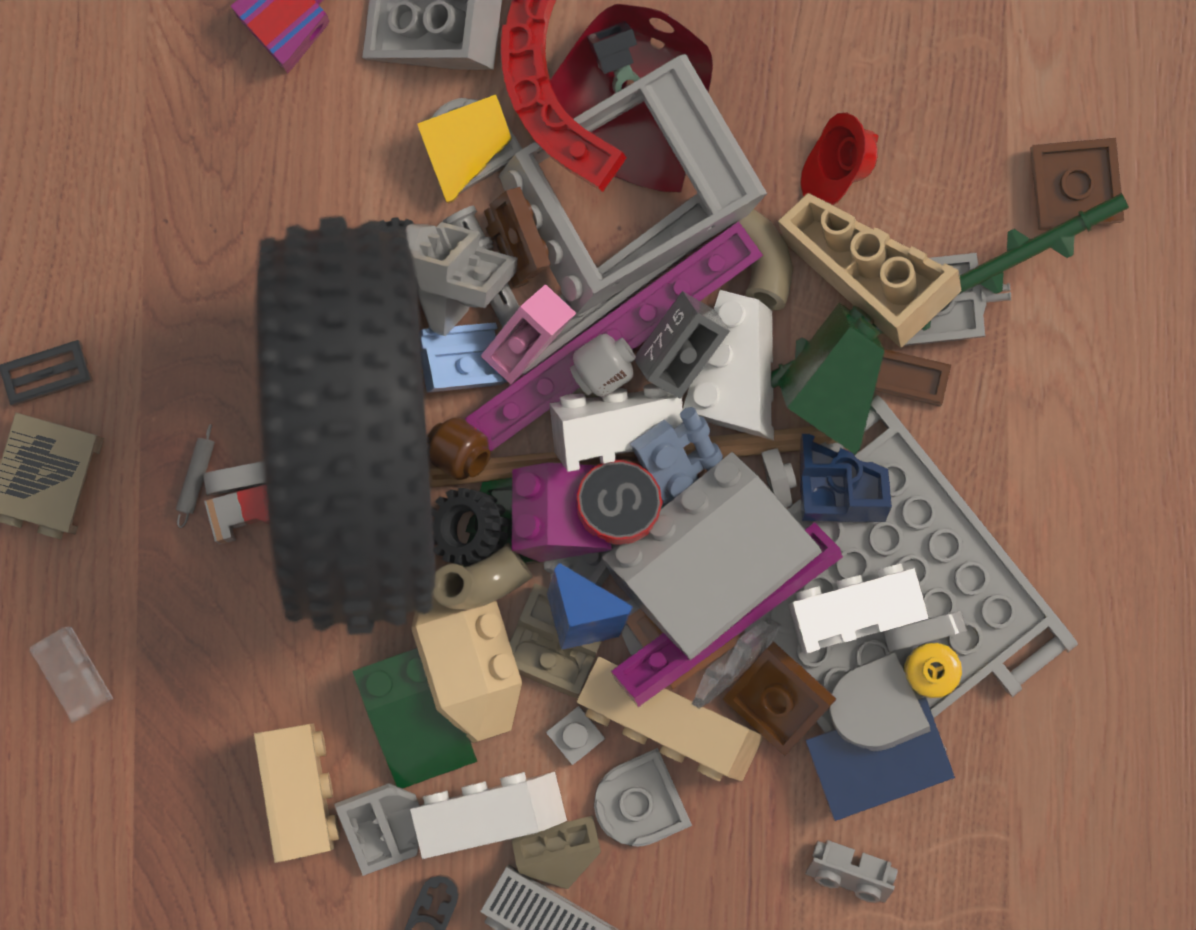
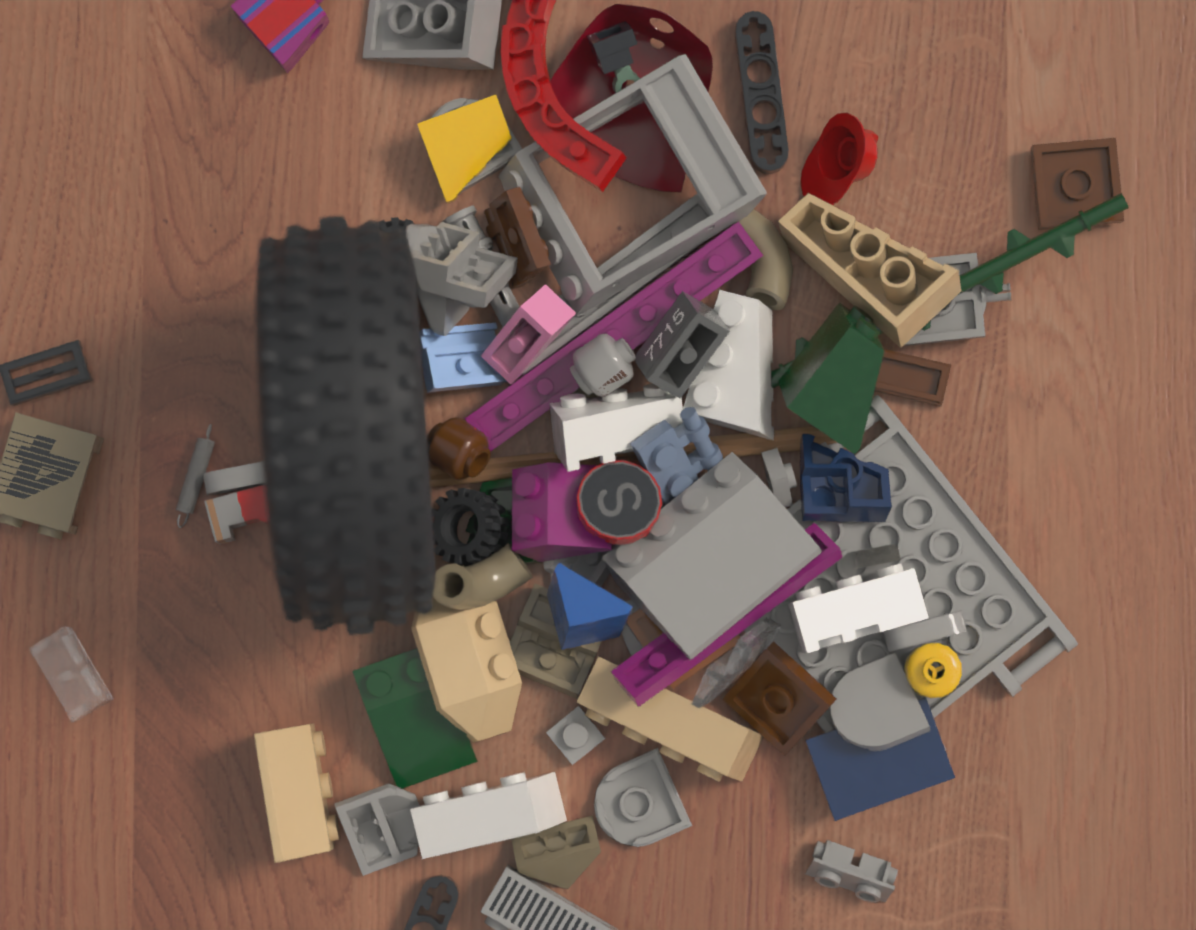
none -> black beam [735,11,789,174]
none -> clear smoke tile [852,544,901,569]

